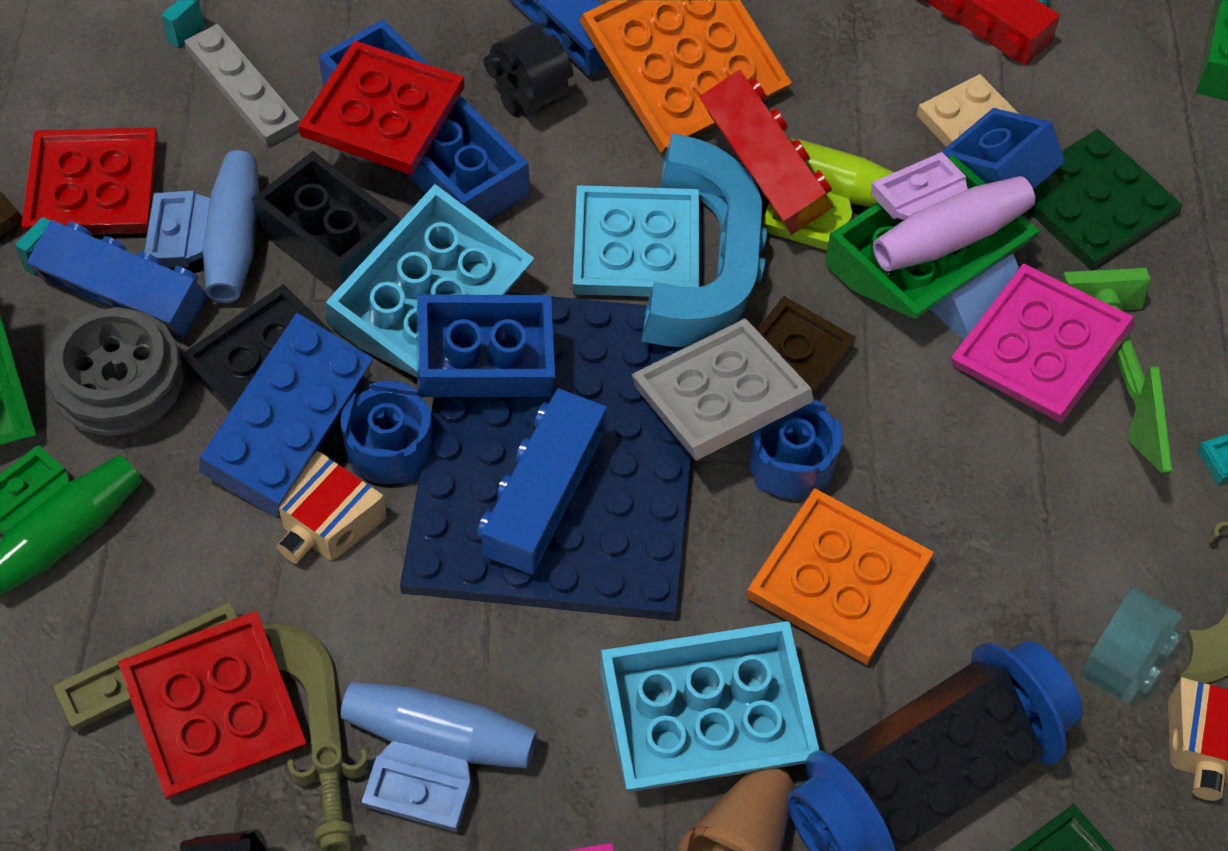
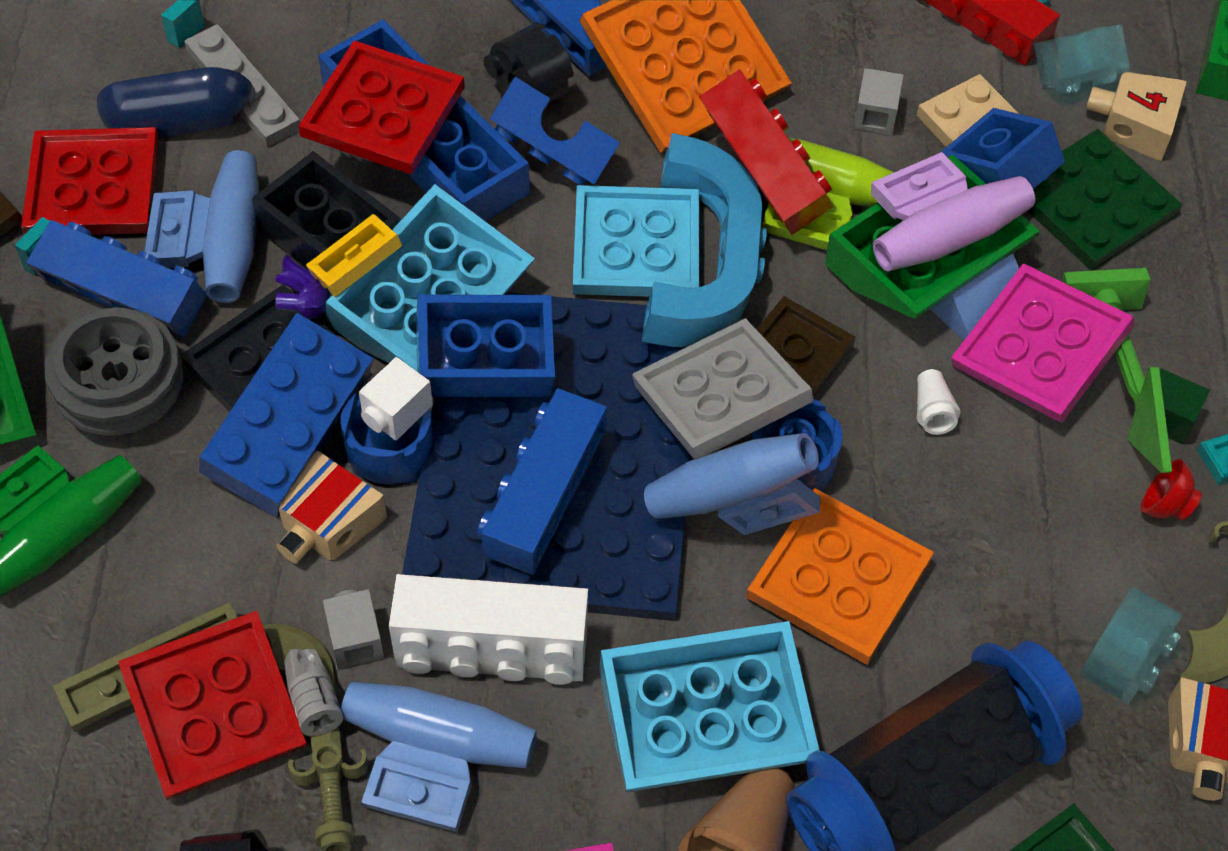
none -> dark blue brick [97,67,255,138]
none -> dark purple piece [275,255,330,320]
none -> light grey hinge [284,649,343,736]
none -> yellow tile [306,214,403,297]
none -> light grey brick [323,589,384,670]
none -> white brick [359,357,433,440]
none -> white brick [389,574,588,685]
none -> blue arch [490,77,620,186]
none -> medium blue plate [644,433,820,535]
none -> light grey brick [853,68,903,136]
none -> white cone [917,369,960,435]
none -> clear light blue brick [1034,24,1130,95]
none -> tan torso [1086,72,1187,161]
none -> dark green brick [1134,368,1210,445]
none -> red piece [1140,459,1202,521]

